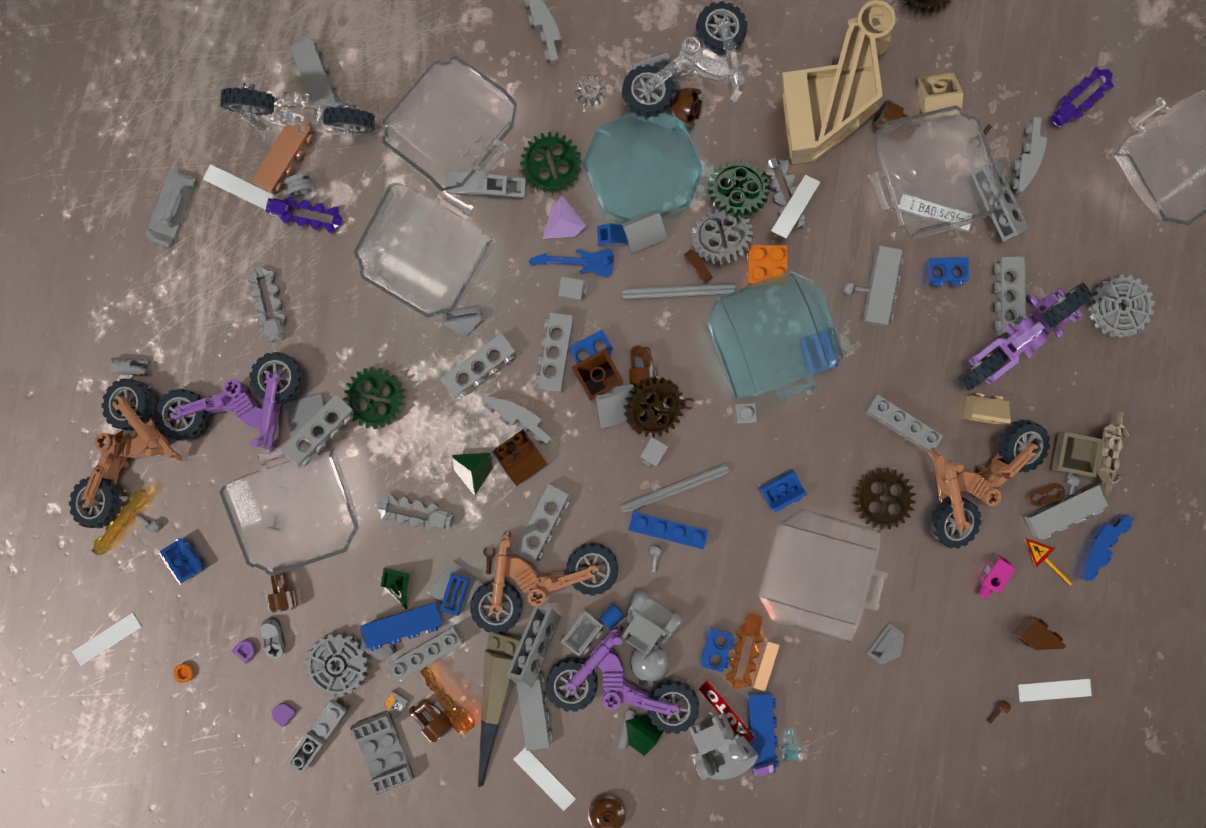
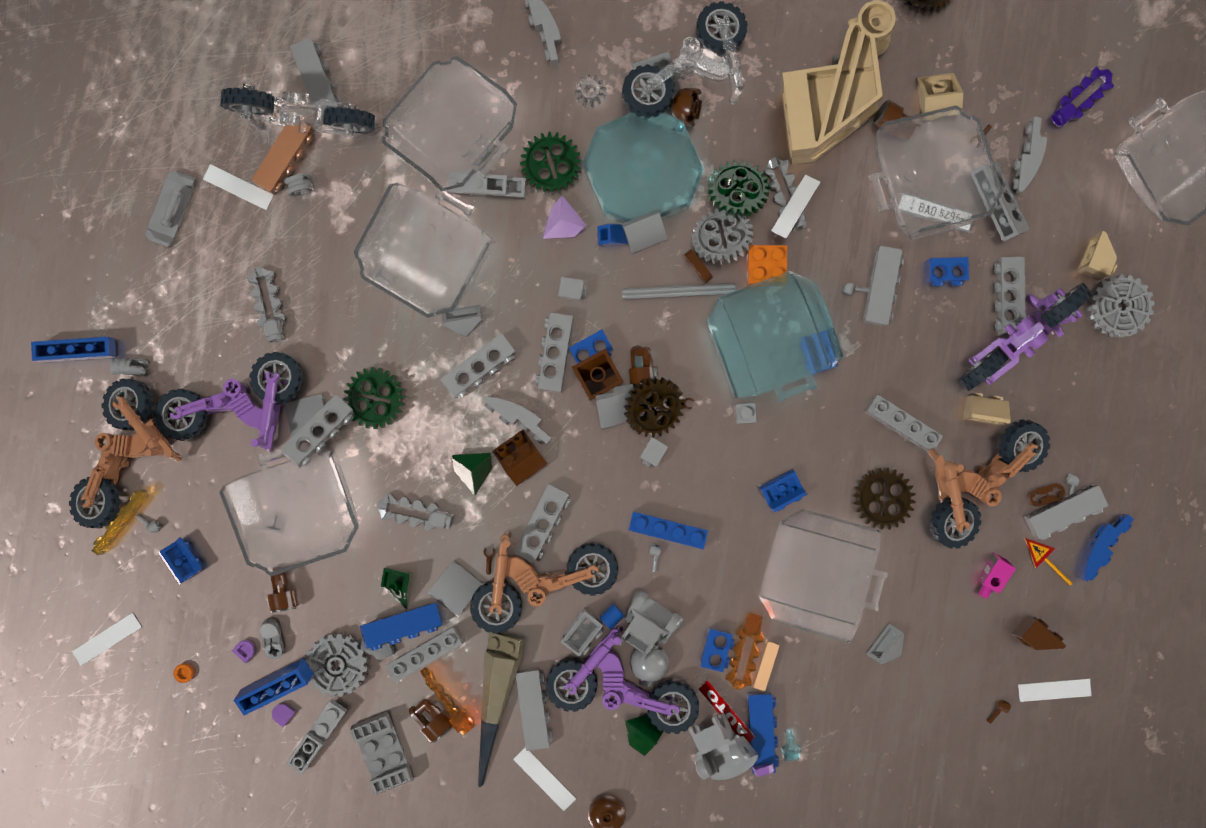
reddish brown hand [113,430,130,458] -> none
dark purple sword [266,196,343,234] -> none
light grey tile [382,690,409,718] -> none
blue tile [439,573,470,616] -> none
light grey brick [506,605,561,688] -> none
blue piece [529,249,614,277] -> none
light grey piece [617,709,637,749] -> none
light grey axle [621,464,730,514] -> none
dark tan piece [1052,432,1102,478] -> none
dark tan plate [1097,411,1129,496] -> none
none -> blue brick [31,337,116,363]
none -> blue brick [233,658,314,716]
none -> tan slope [1077,231,1117,280]

